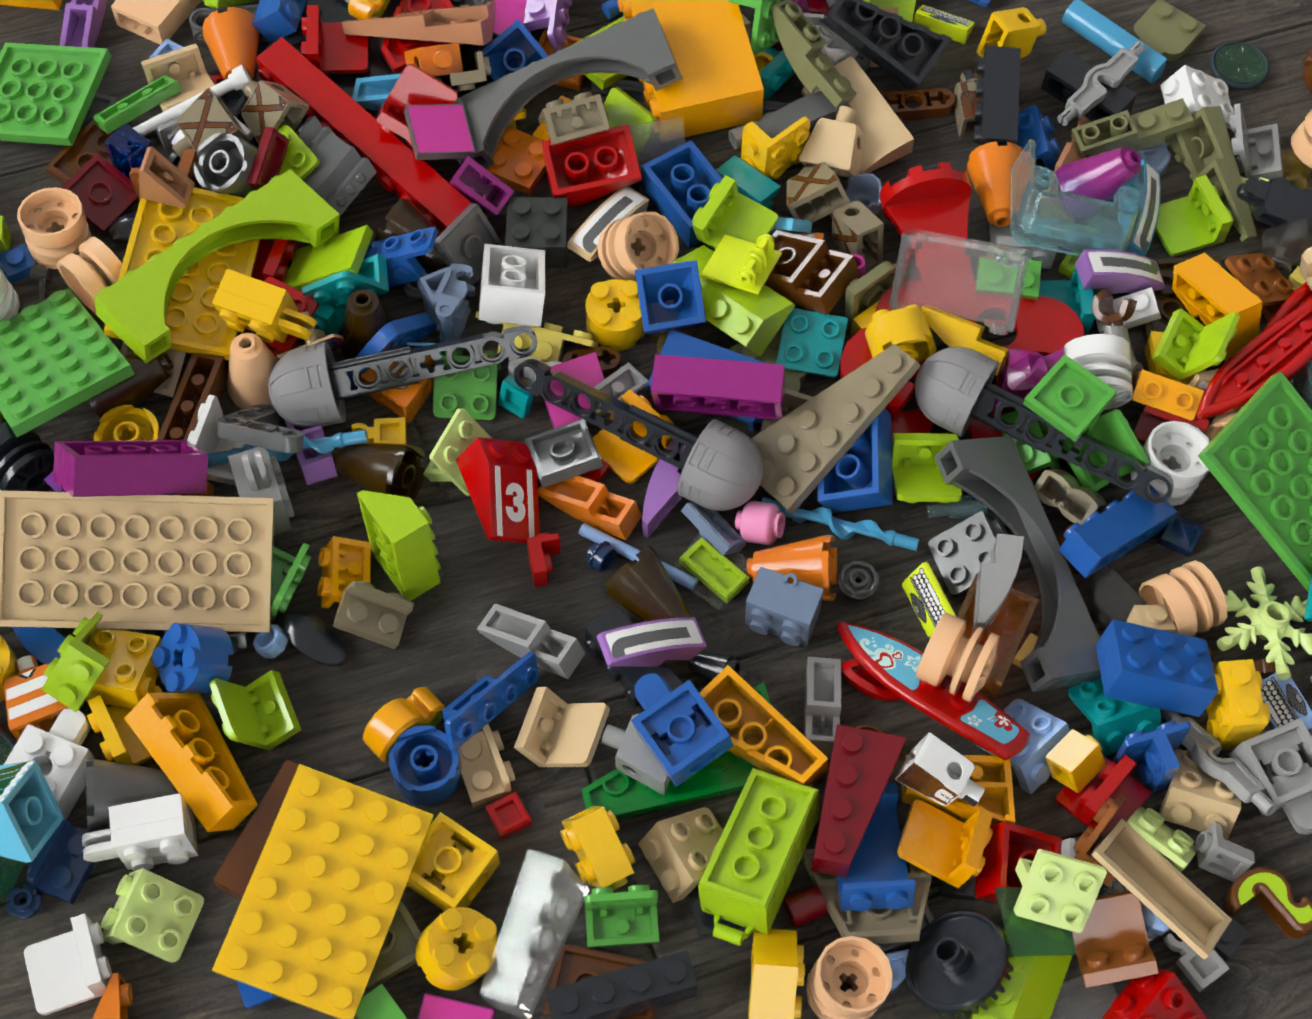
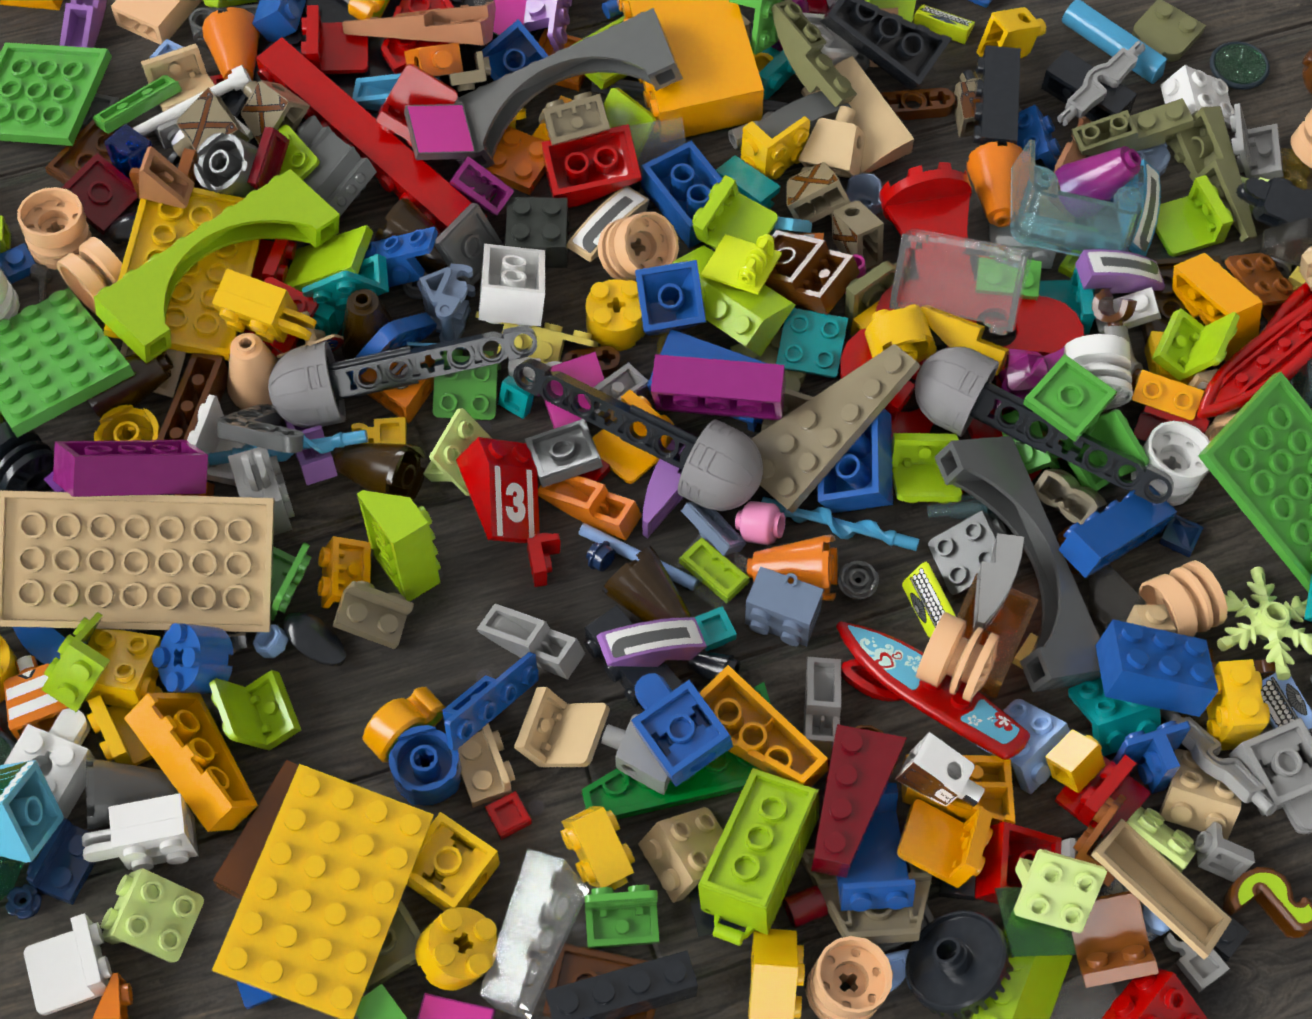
none -> teal tile [695,606,737,651]

